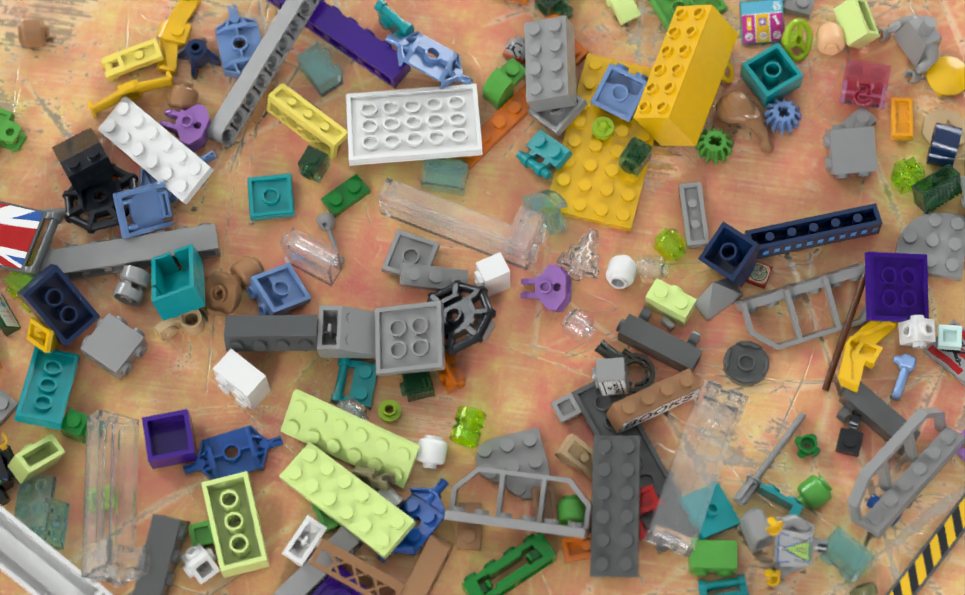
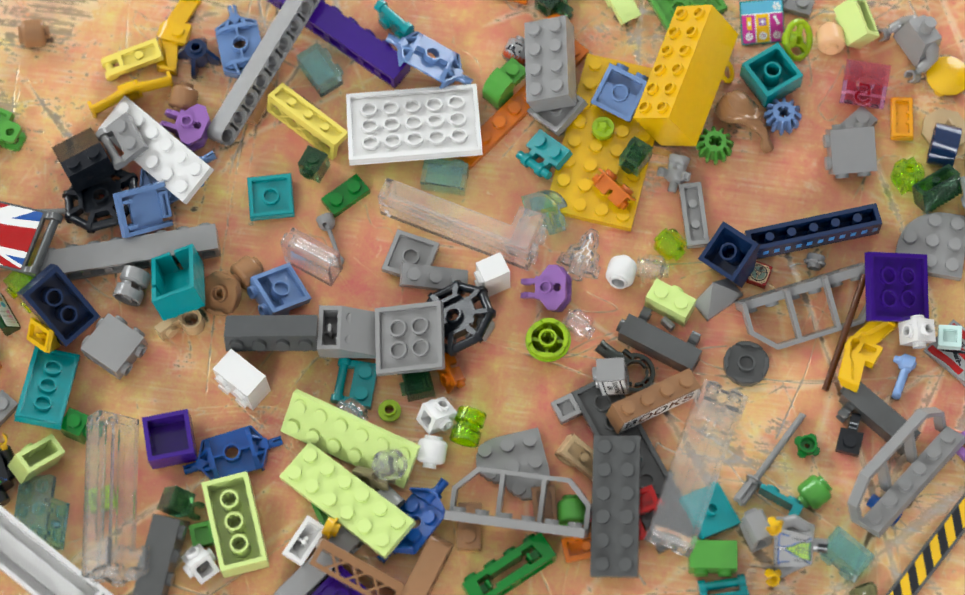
none -> light grey plate [95,112,149,170]
none -> clear green brick [157,485,205,521]
none -> yellow plate [321,517,341,539]
none -> clear head [372,449,408,481]
none -> white brick [416,397,457,435]
none -> lime cone [525,318,571,362]
none -> orange hinge [592,167,636,210]
none -> light grey piece [656,153,691,193]
none -> light grey plate [804,253,826,271]

